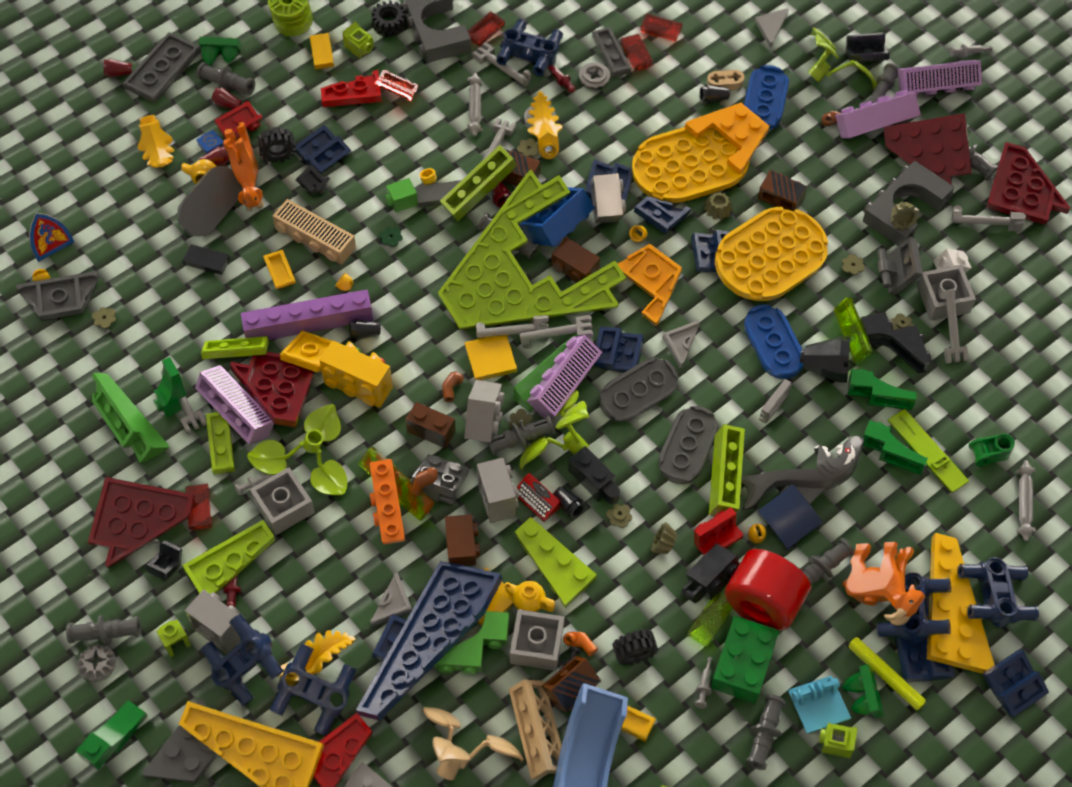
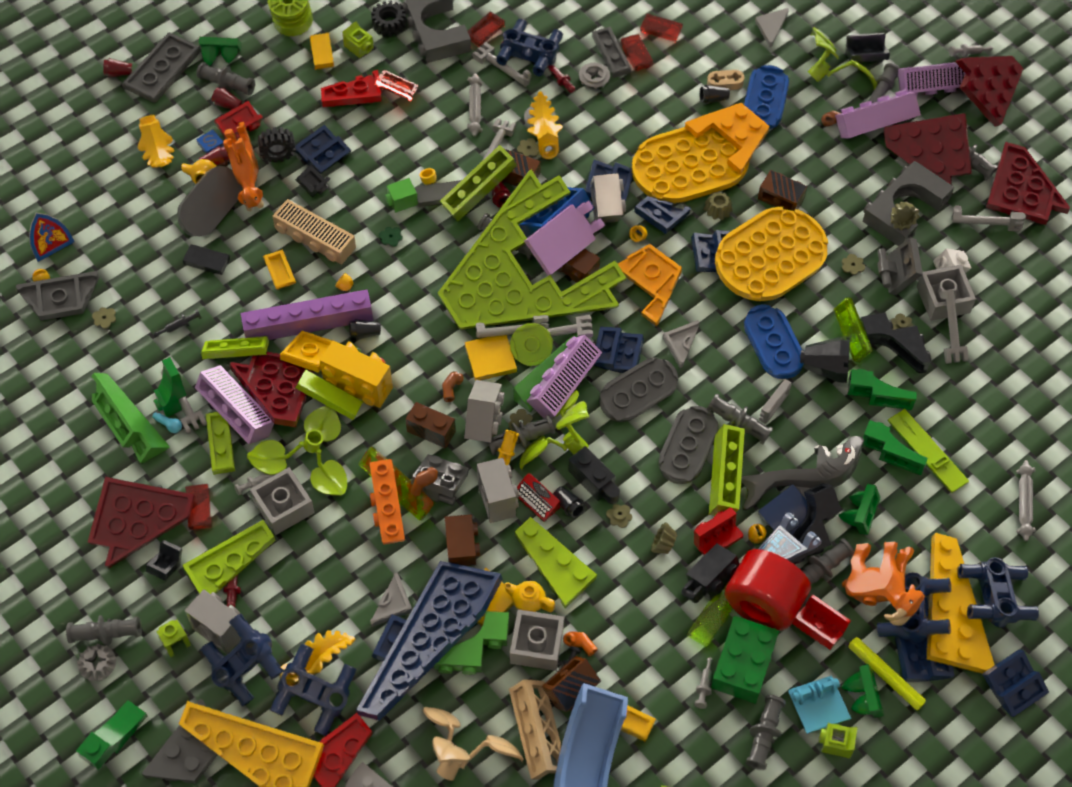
black tyre [612,629,659,666] -> none
green piece [968,433,1015,467] -> none
none -> medium azure piece [152,412,182,433]
none -> black piece [154,309,202,337]
none -> lime tile [295,370,363,420]
none -> yellow axle [498,430,519,465]
none -> lime tile [510,323,553,366]
none -> lavender tile [524,201,605,276]
none -> dark grey piece [707,394,773,445]
none -> flag [758,513,822,561]
none -> black arch [790,483,842,564]
none -> red bracket [792,595,851,650]
none -> green tile [838,484,881,535]
none -> dark red wing [955,56,1024,127]

